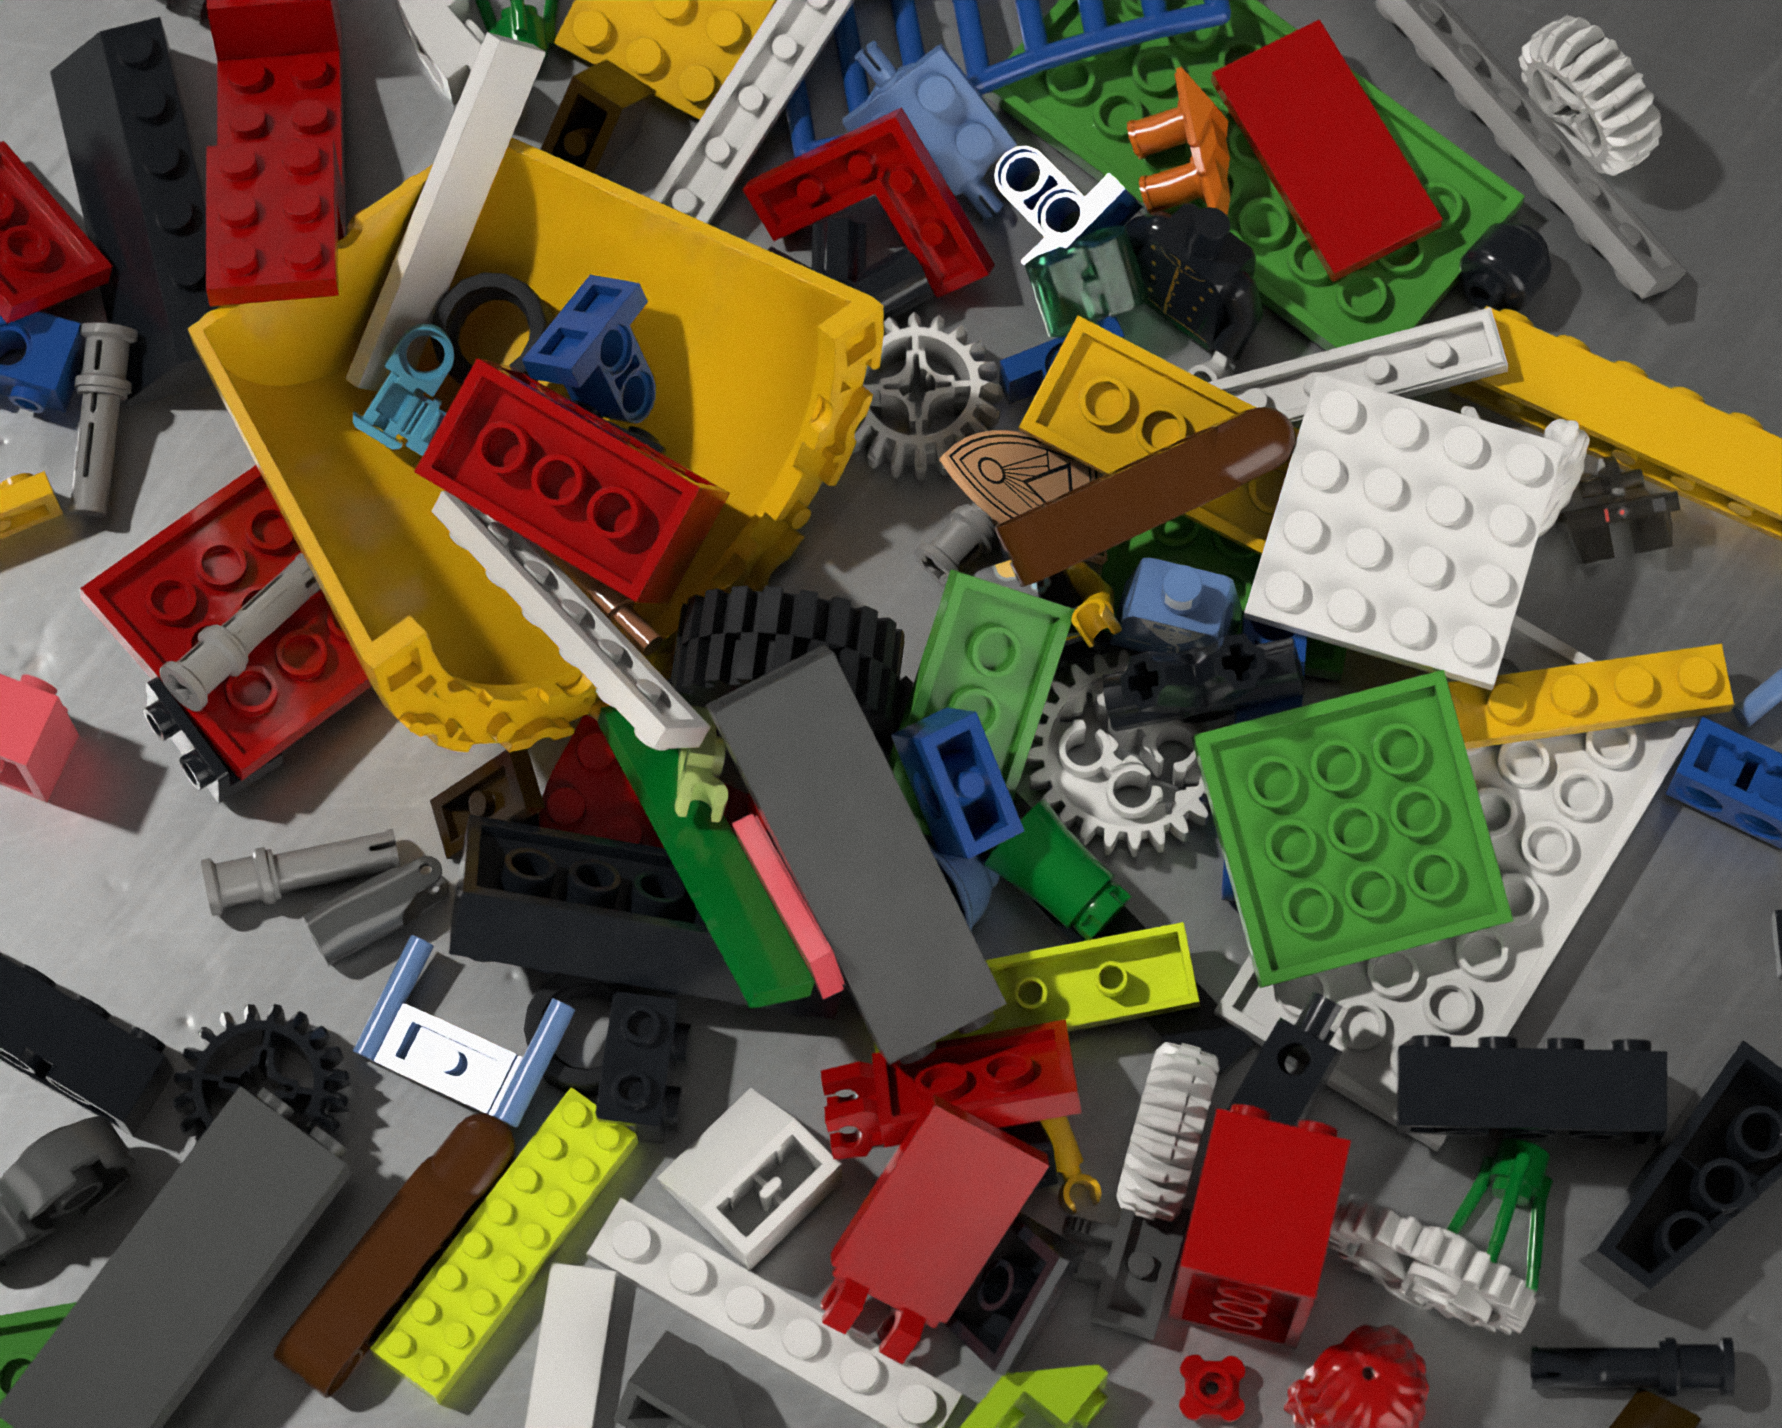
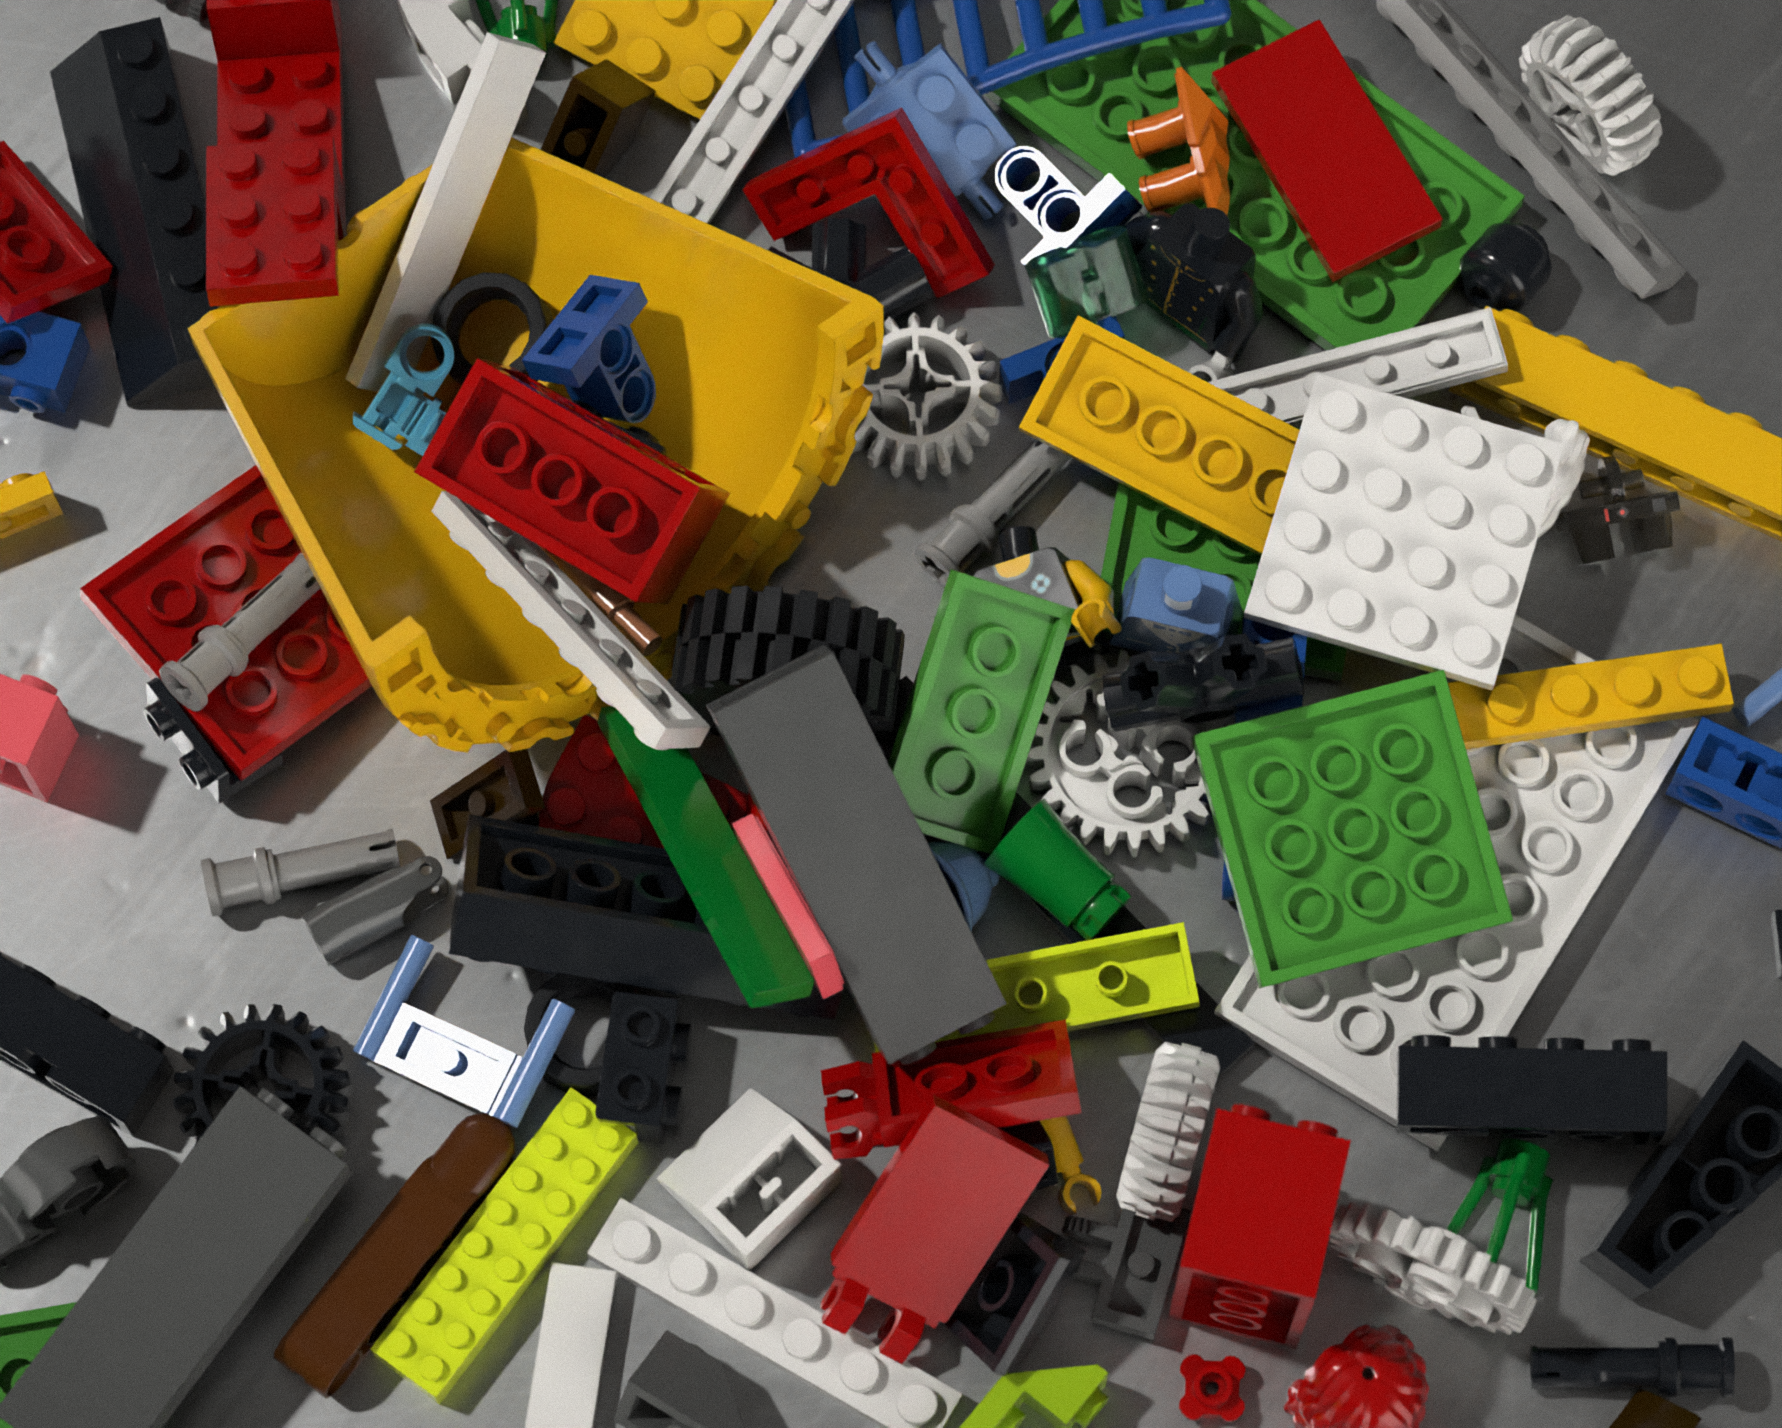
light grey pin [68,322,138,517] -> none
yellowish green plate [675,705,729,822] -> none
blue brick [891,707,1024,859] -> none
light nougat shield [939,430,1107,565] -> none
reddish brown piece [994,407,1296,587] -> none
black torso [1227,991,1348,1127] -> none

